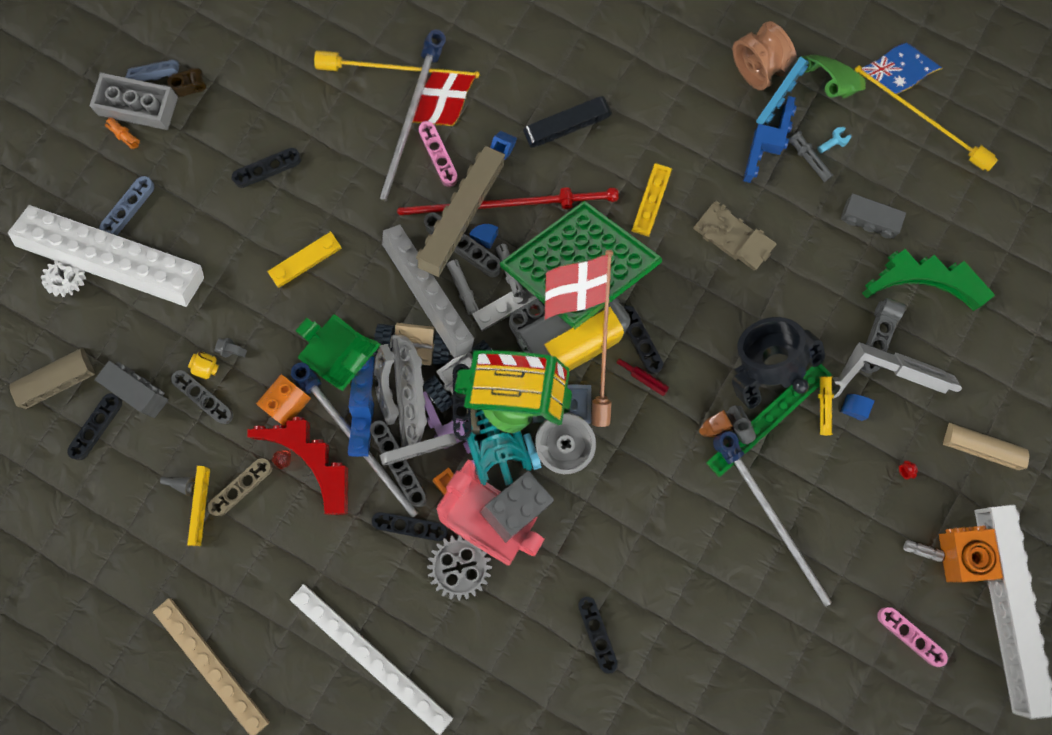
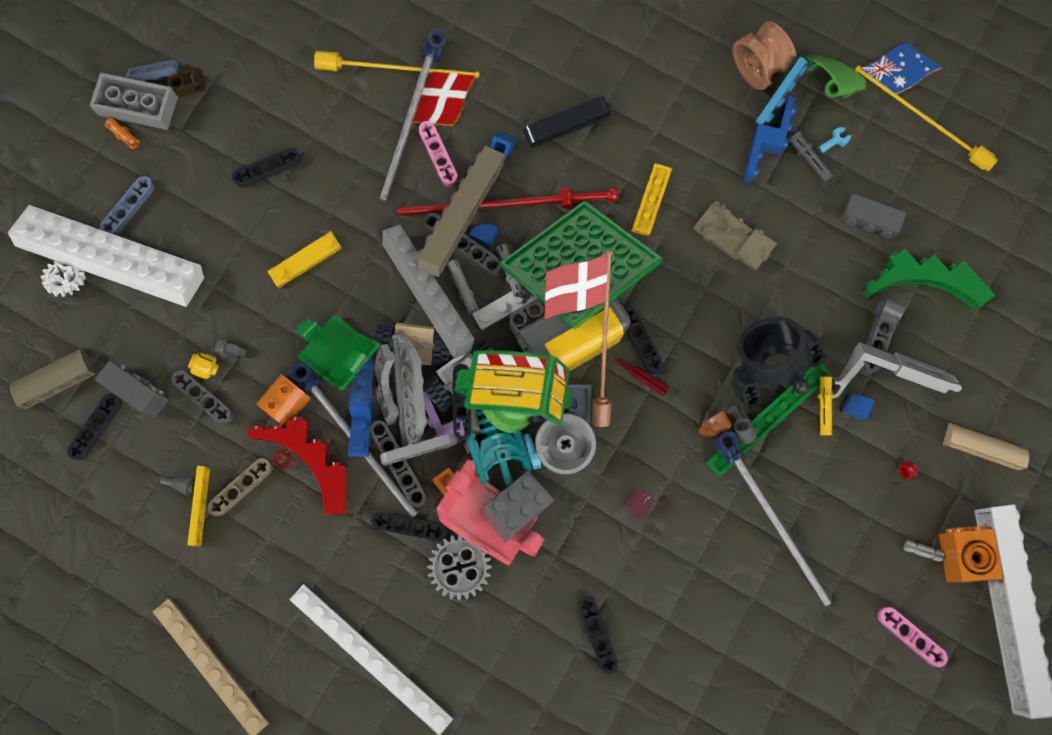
none -> clear pink brick [624,491,653,520]

